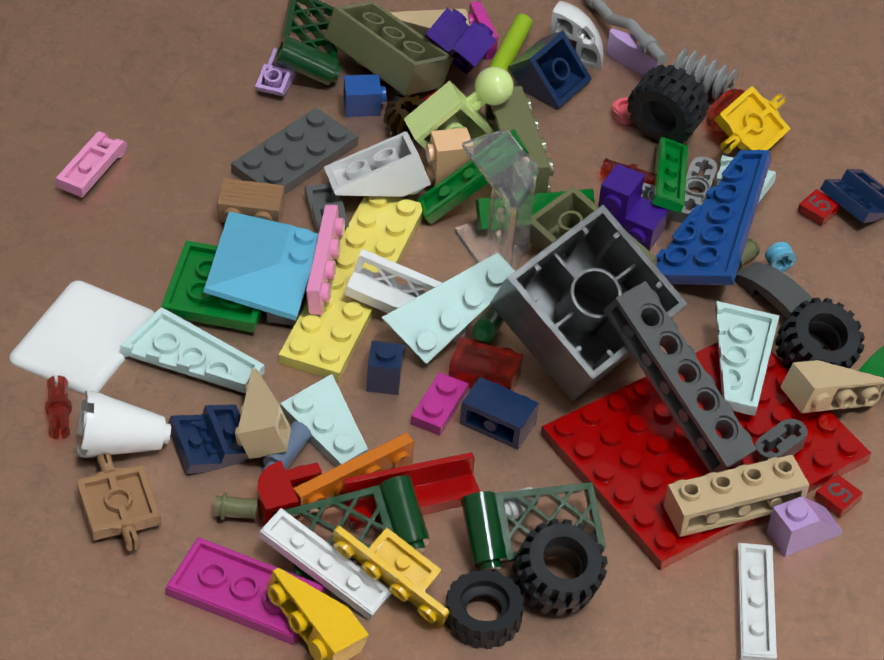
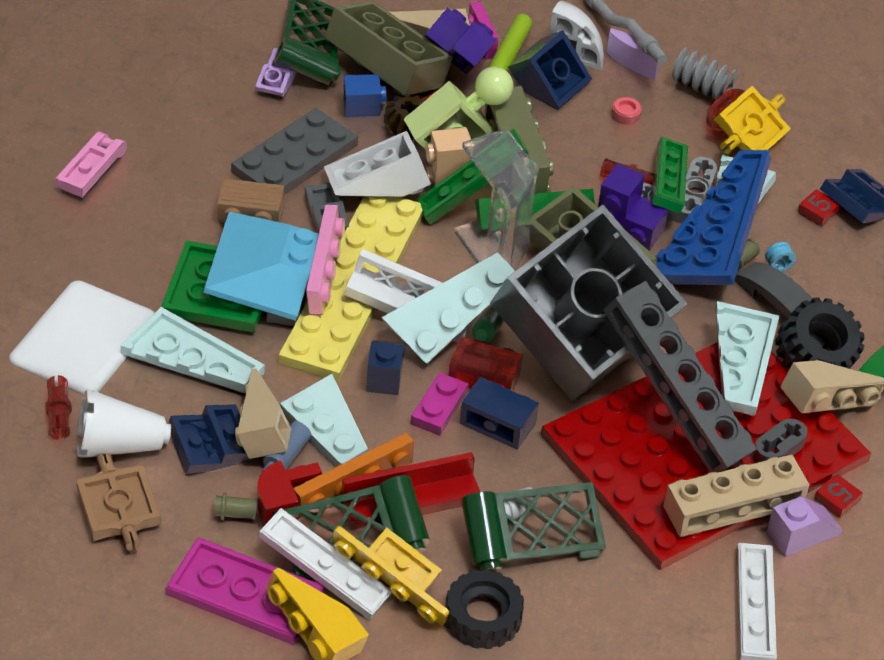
black tyre [512,519,608,616] -> none
black tyre [627,65,709,143] -> none

